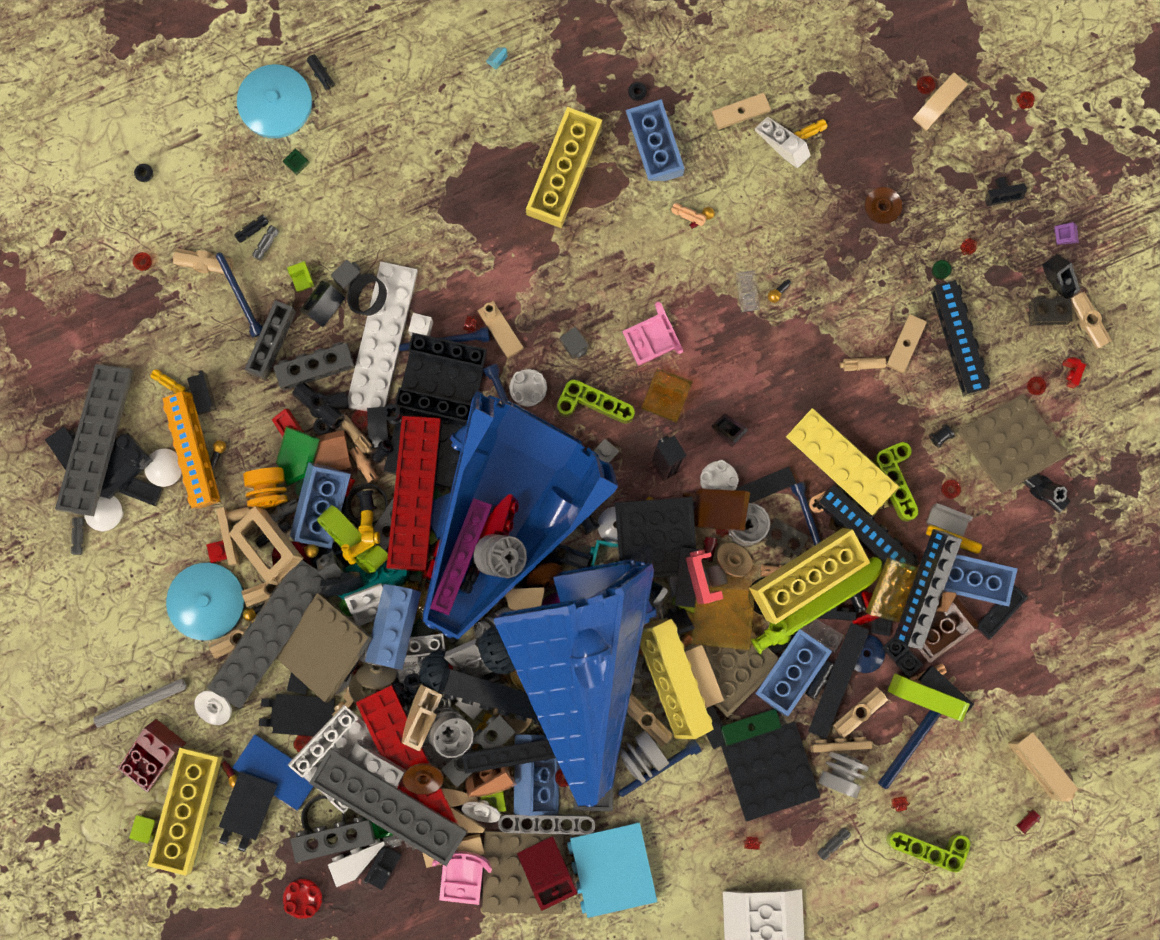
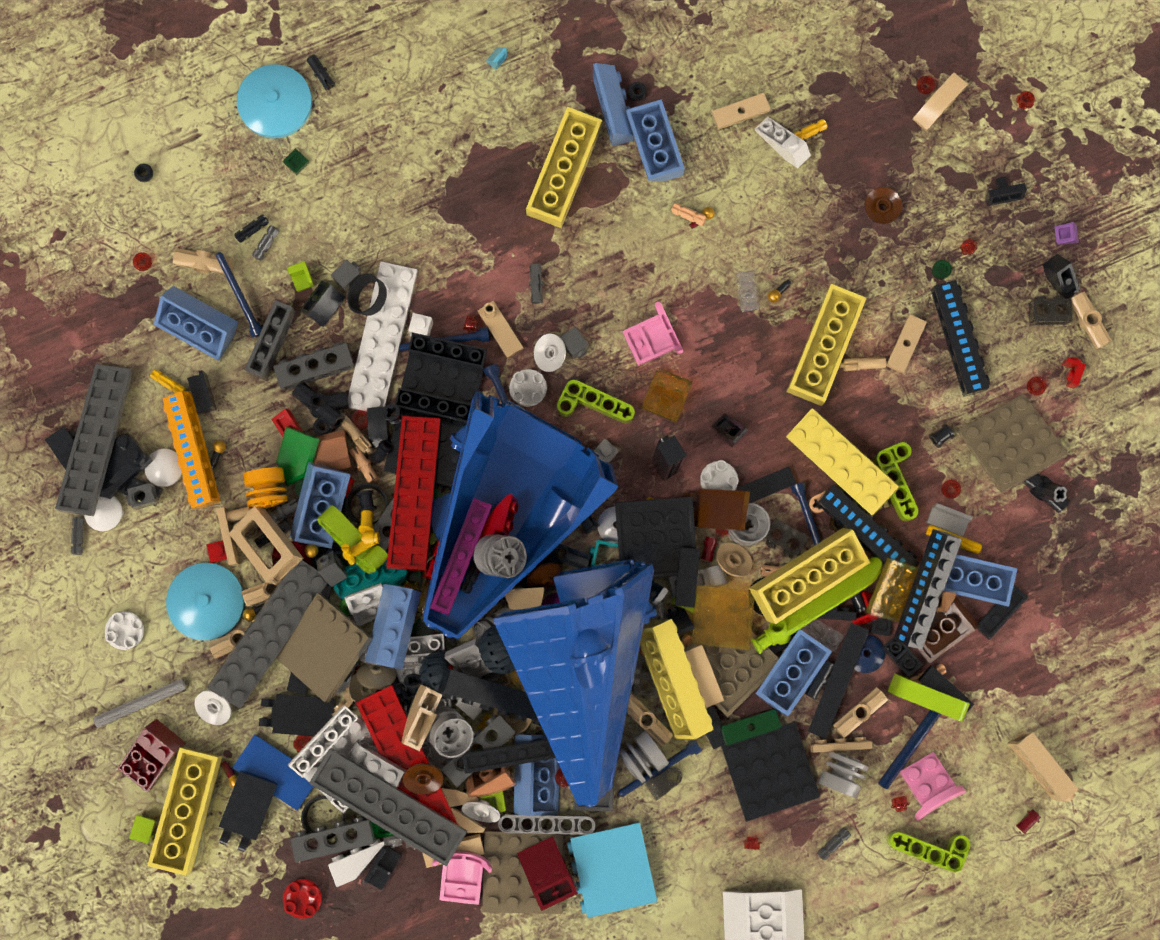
black slope [320,571,365,597] -> none
coral panel [685,550,723,604] -> none
none -> white dish [105,611,144,650]
none -> dark grey brick [126,483,159,510]
none -> medium blue slope [154,286,238,361]
none -> dark grey pin [529,264,544,304]
none -> white dish [534,334,566,372]
none -> medium blue slope [593,63,634,146]
none -> clear smoke piece [645,767,682,801]
none -> light yellow brick [786,284,866,406]
none -> bright pink piece [900,752,967,821]

